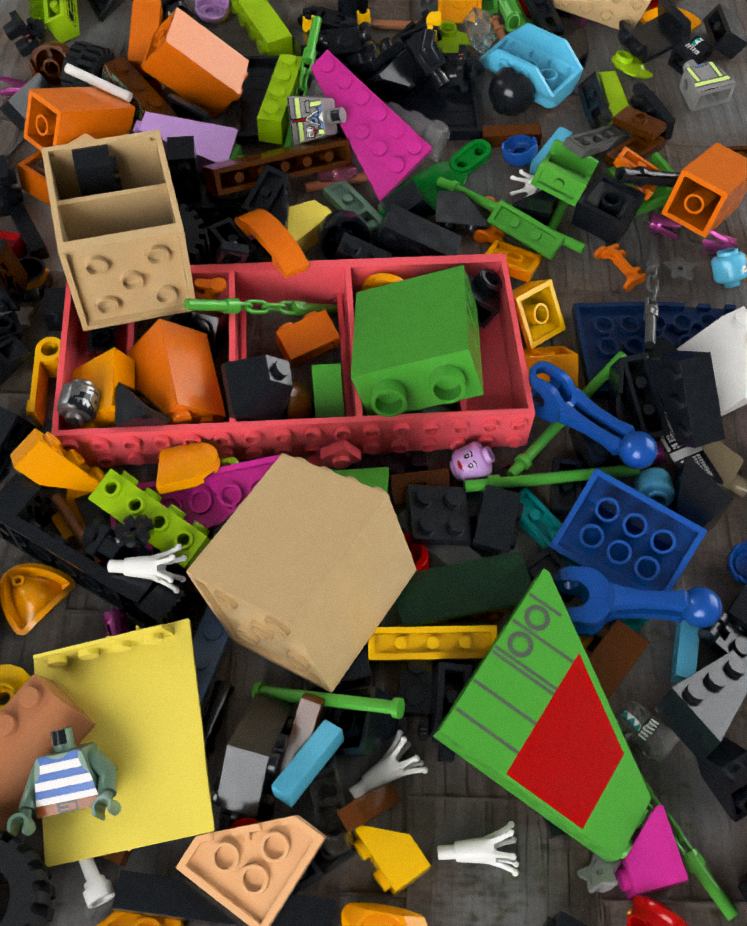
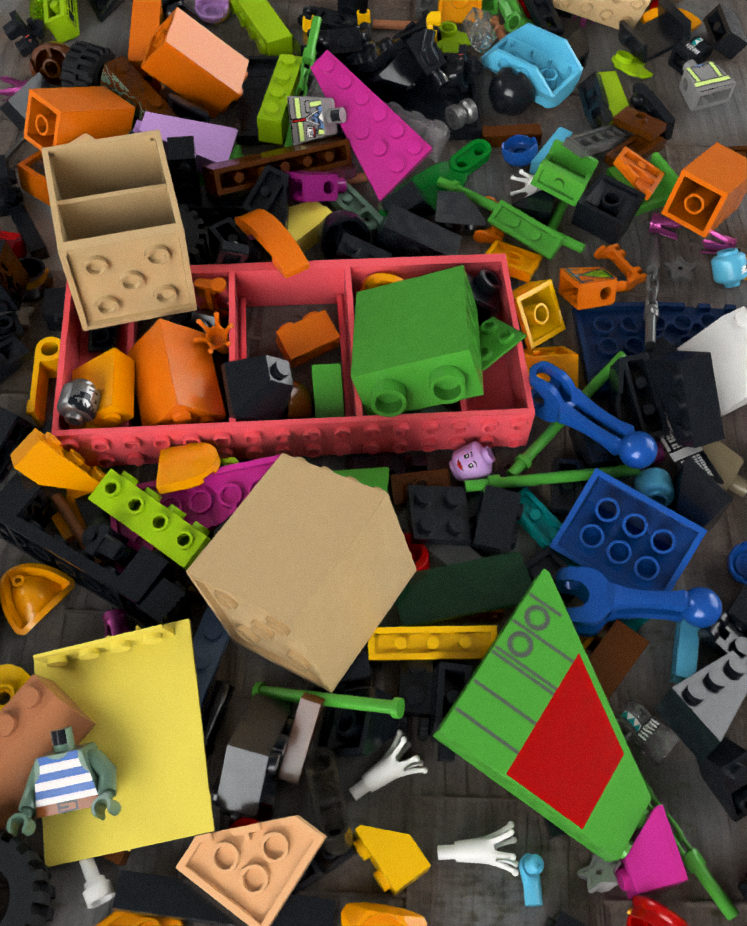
white bar [64,63,133,102] -> none
black brick [71,144,123,197] -> none
white piece [107,544,187,594] -> none
black plant [113,515,155,549] -> none
black slope [115,382,171,427] -> none
bright green piece [184,298,338,316] -> none
medium azure piece [271,719,344,808] -> none
coral plate [307,439,361,470] -> none
reddish brown piece [336,782,402,833] -> none
black pin [615,166,681,188] -> none
none -> orange piece [193,312,234,355]
none -> magenta torso [283,171,347,202]
none -> flat silver wheel [445,98,478,130]
none -> bright green hinge [479,316,527,371]
none -> medium azure arm [518,853,544,907]
none -> orange torso [558,267,626,310]

